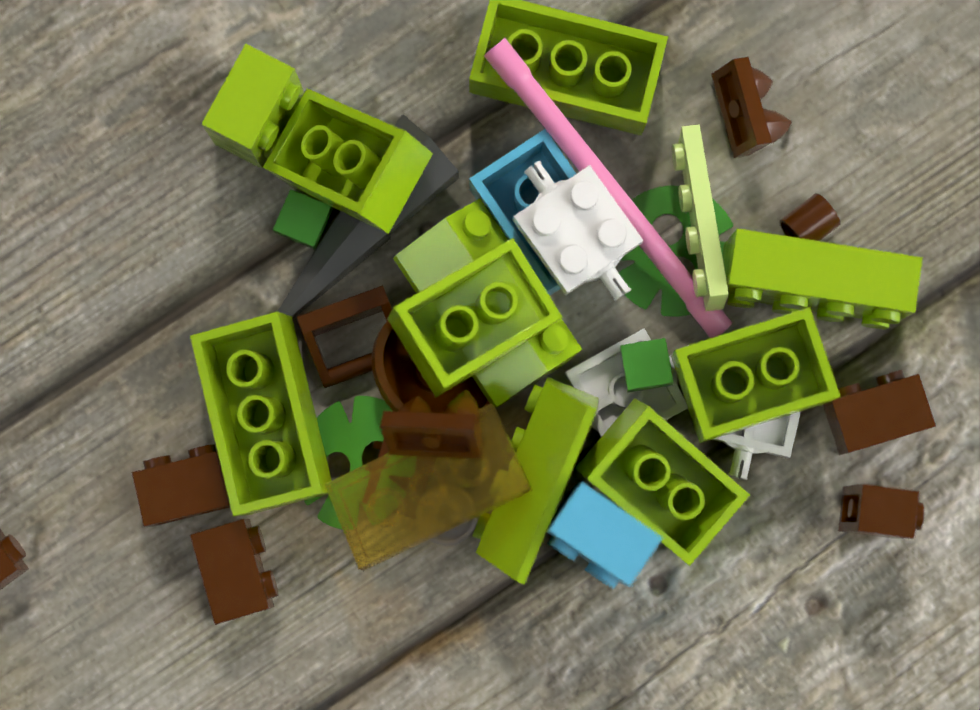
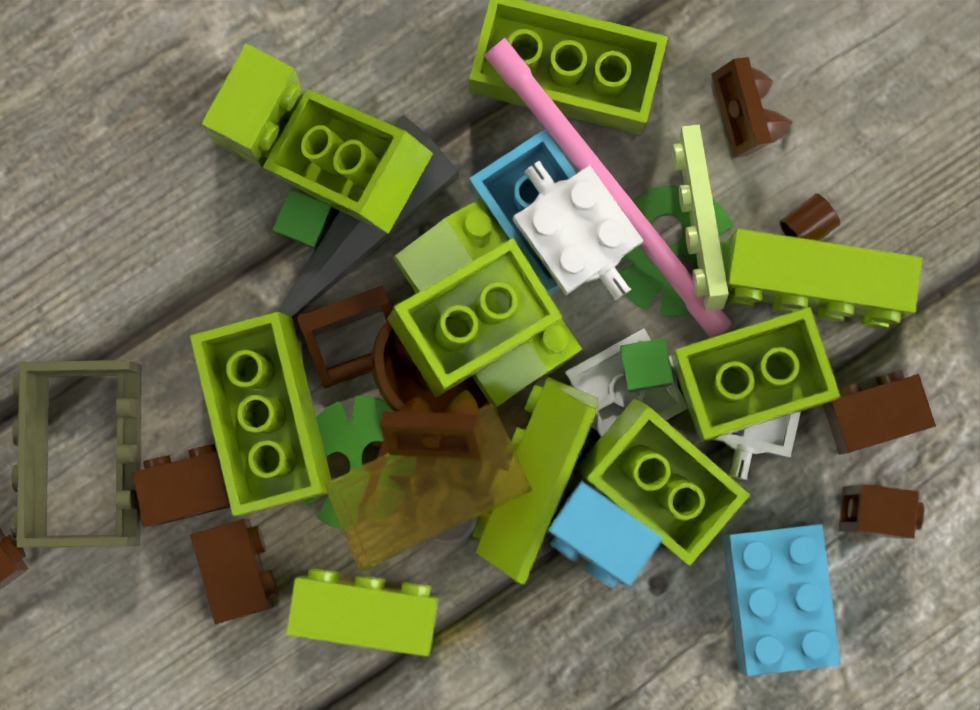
none -> olive window [11,360,142,548]
none -> lime brick [286,568,439,657]
none -> medium azure brick [722,525,841,676]

